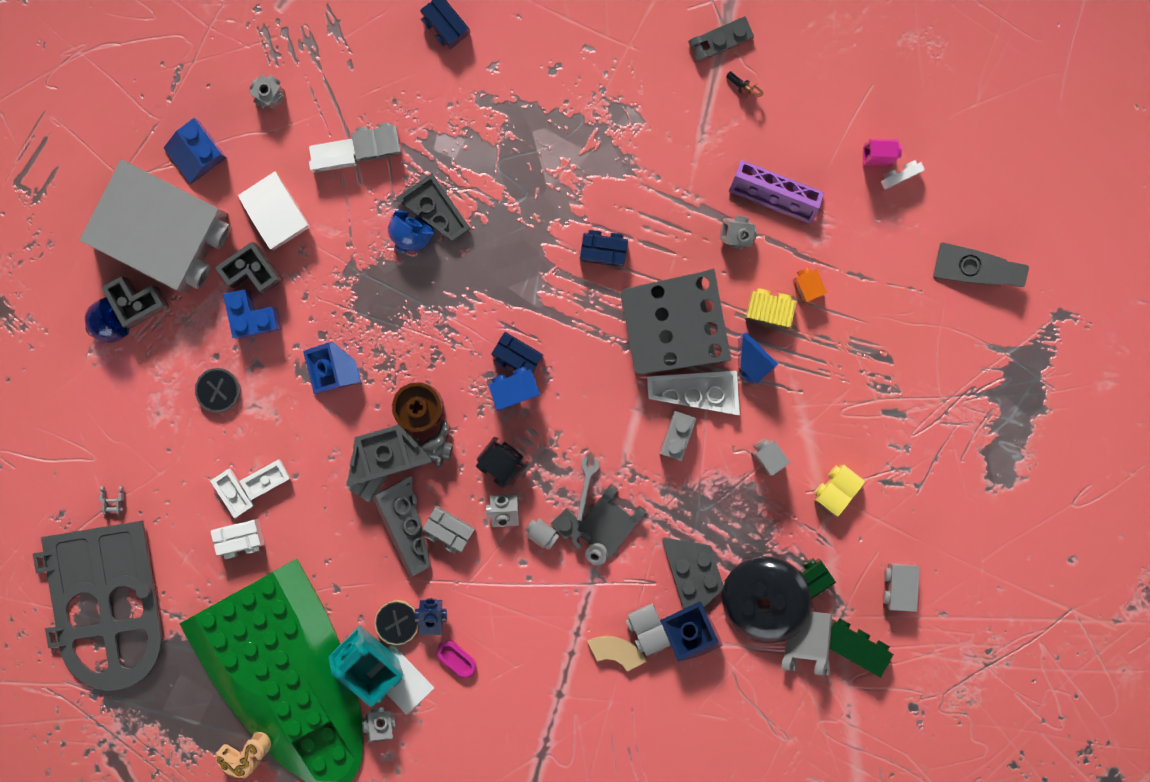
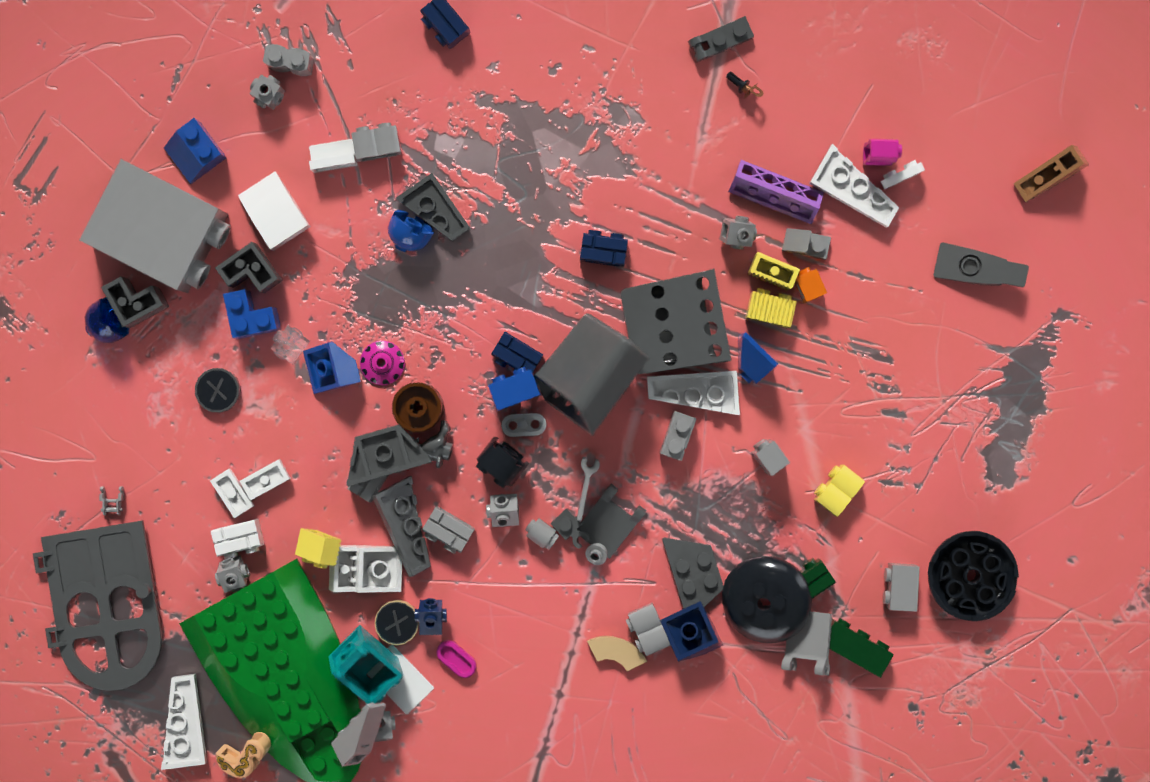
none -> white wing [161,674,207,770]
none -> light grey brick [215,555,250,593]
none -> light grey brick [263,44,314,76]
none -> clear brick [271,325,310,365]
none -> light yellow brick [295,528,342,569]
none -> white slope [329,545,402,593]
none -> light grey slope [331,703,386,767]
none -> dark pink dish [360,341,405,385]
none -> white plate [501,413,546,437]
none -> dark grey piece [534,314,649,436]
none -> light yellow brick [748,252,800,291]
none -> light grey slope [782,228,831,260]
none -> white wing [809,144,899,228]
none -> black brick [928,531,1019,621]
none -> medium nougat slope [1014,145,1089,202]

